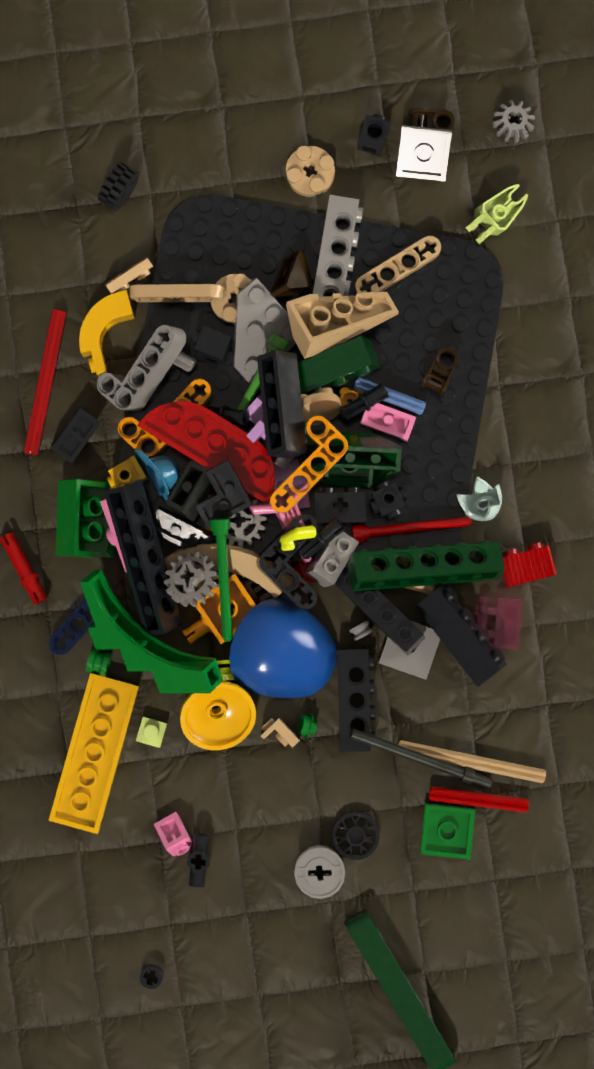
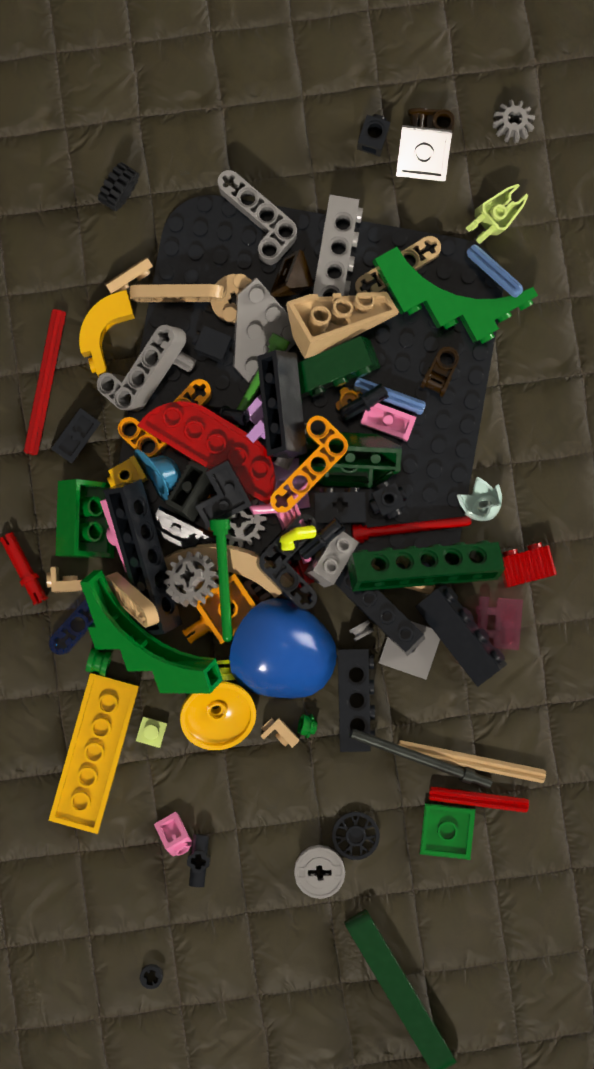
tan plate [286,146,335,197] -> none
tan tile [301,388,342,426] -> none
none -> tan bracket [46,566,82,593]
none -> tan beam [105,572,159,628]
none -> light grey beam [218,170,297,265]
none -> green arch [372,247,538,344]
none -> medium blue axle [466,244,524,298]

